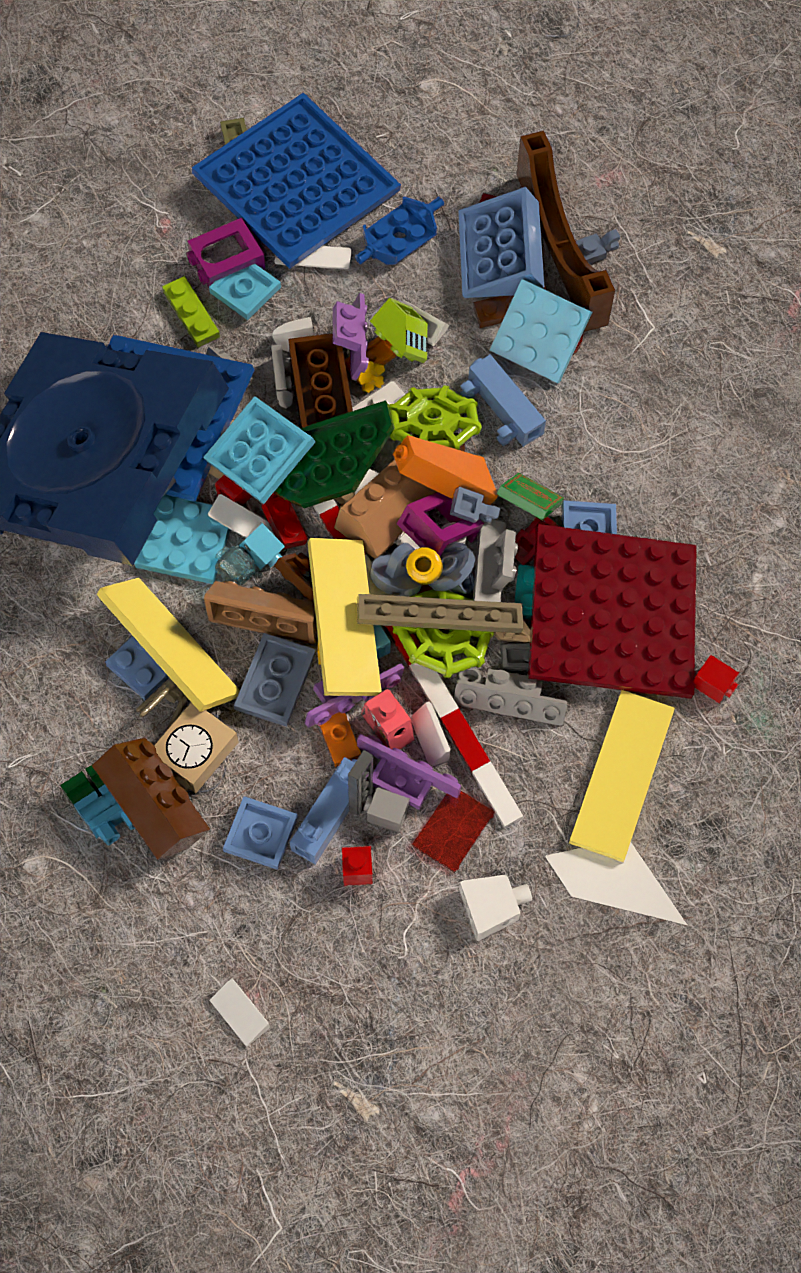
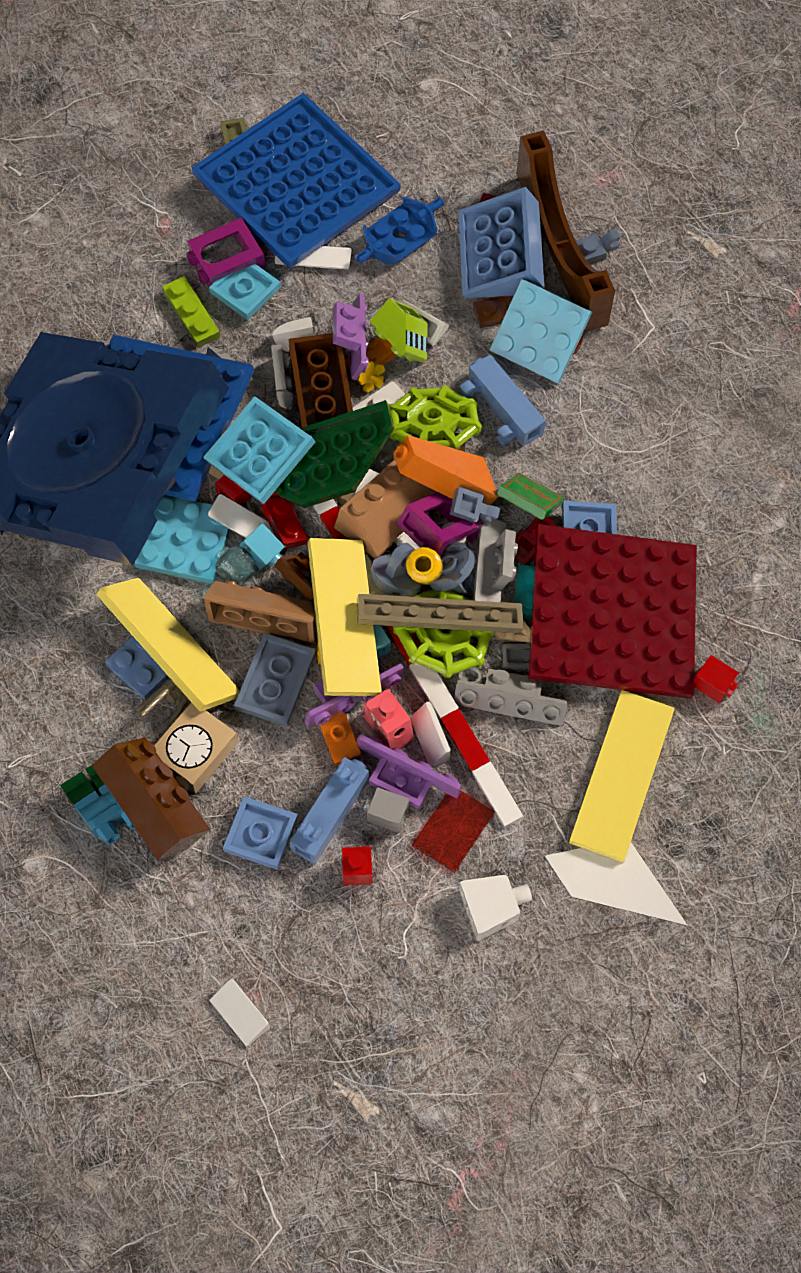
dark grey tile [348,750,373,816] -> none

